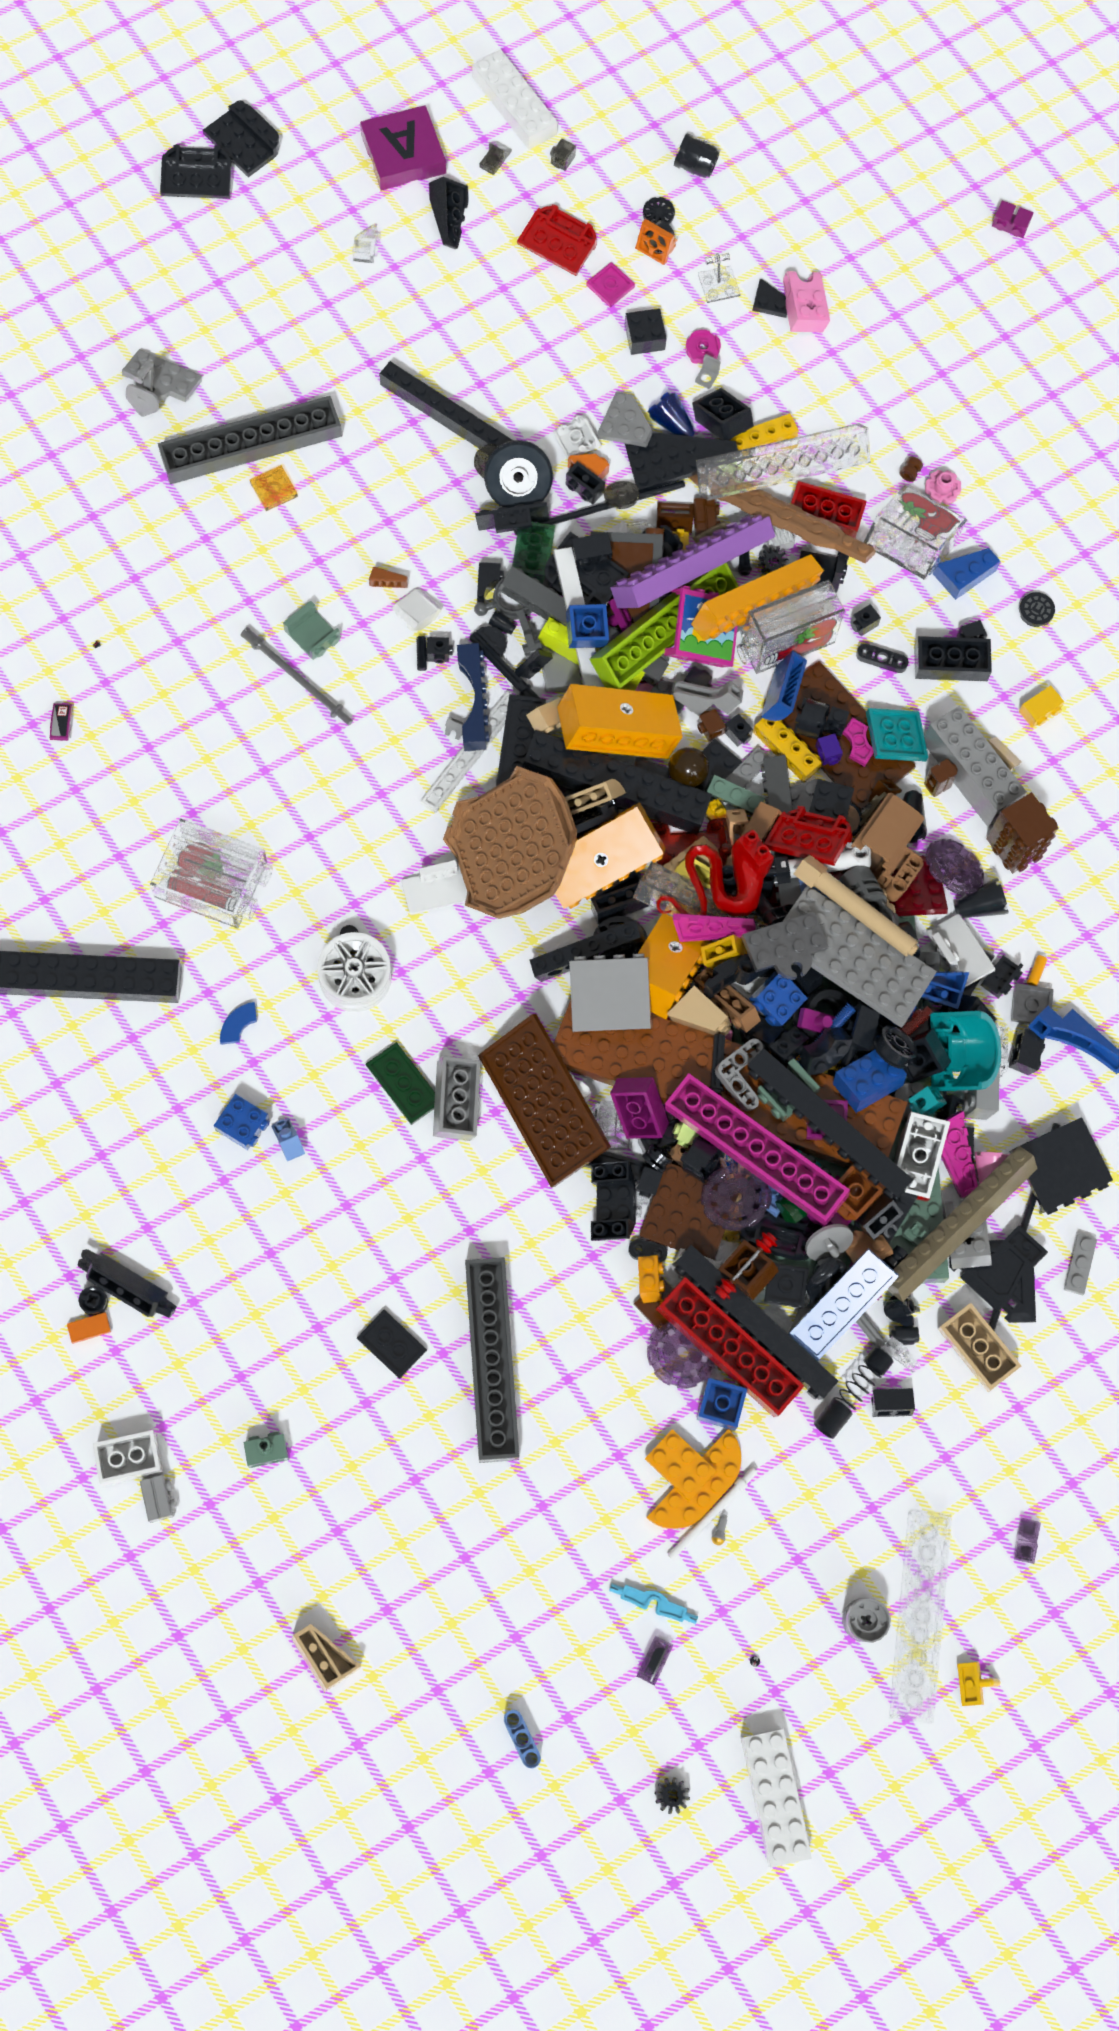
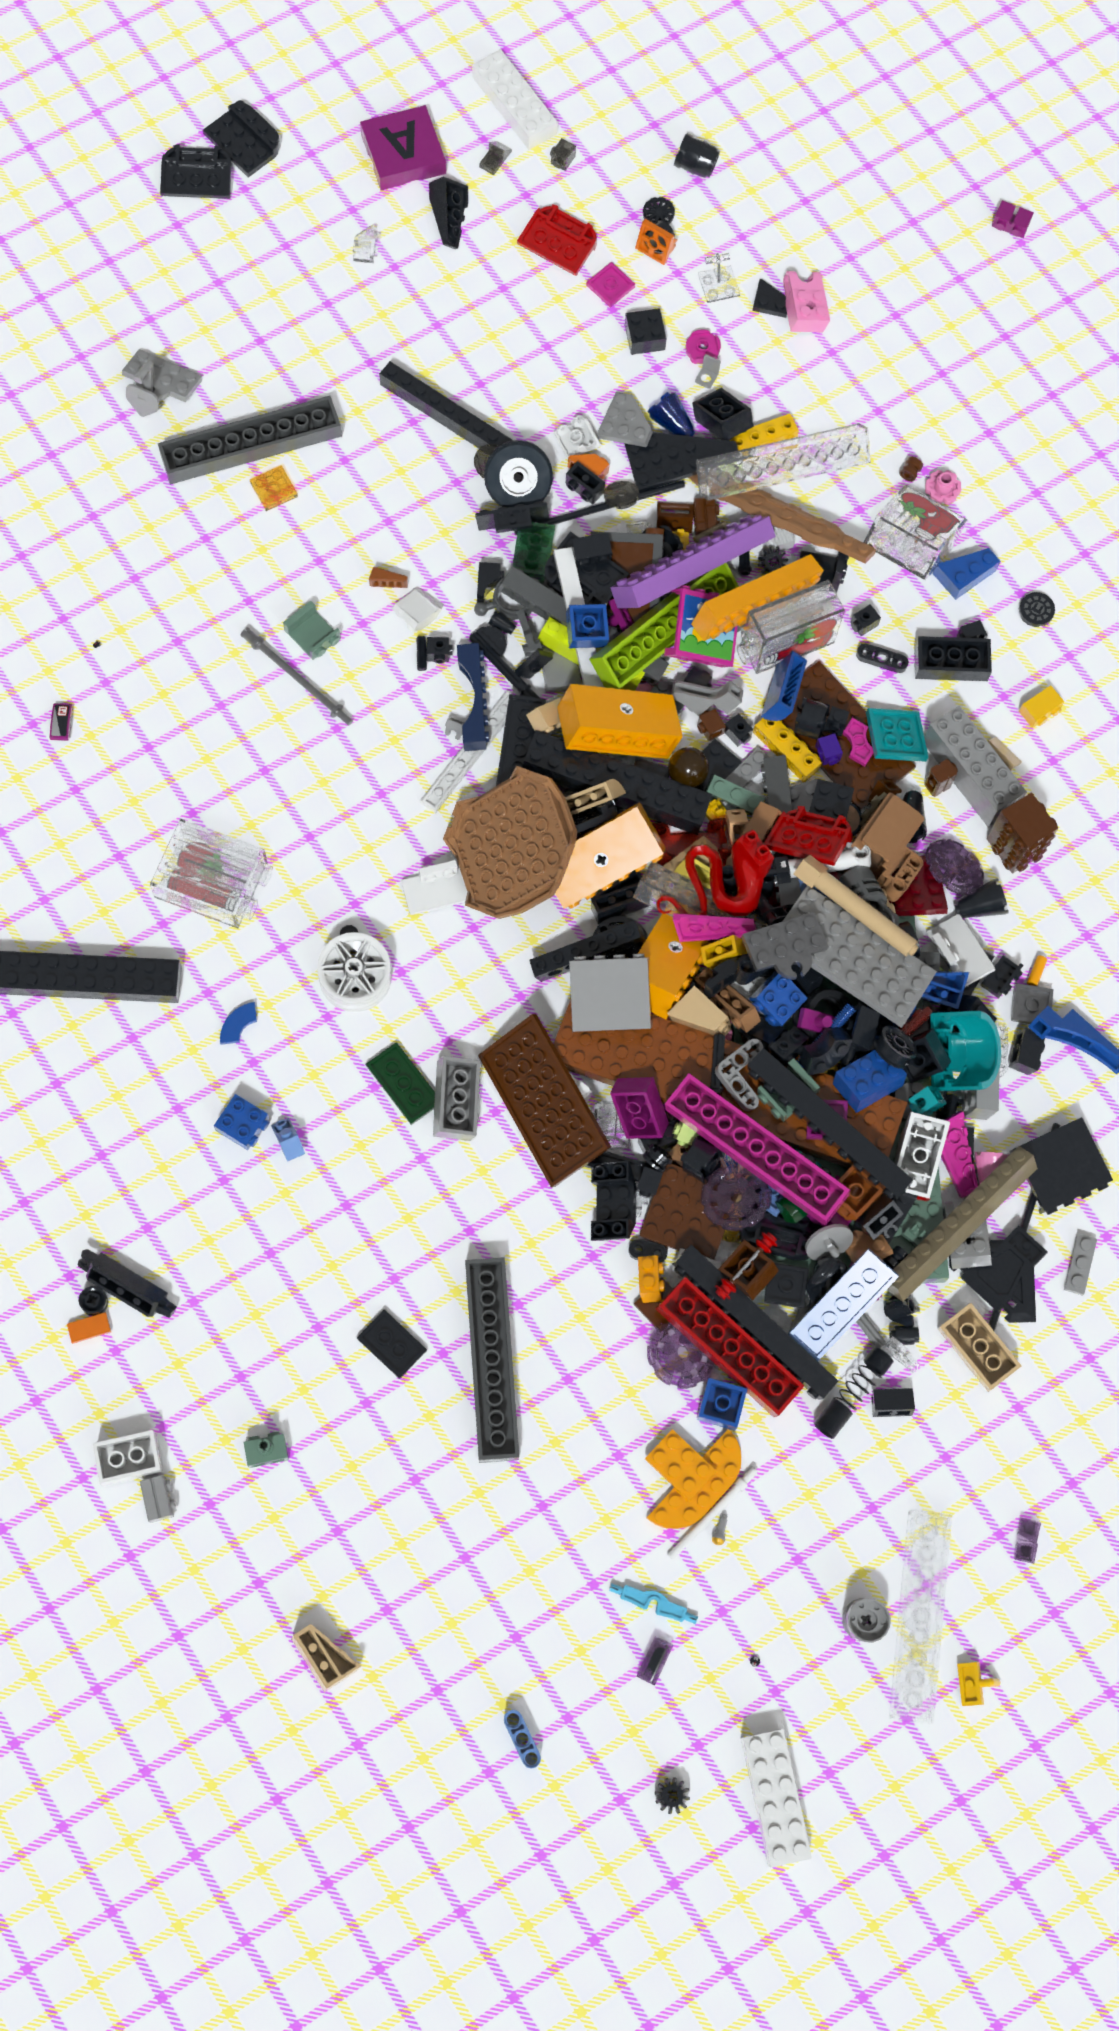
red brick [791,481,867,539] -> none

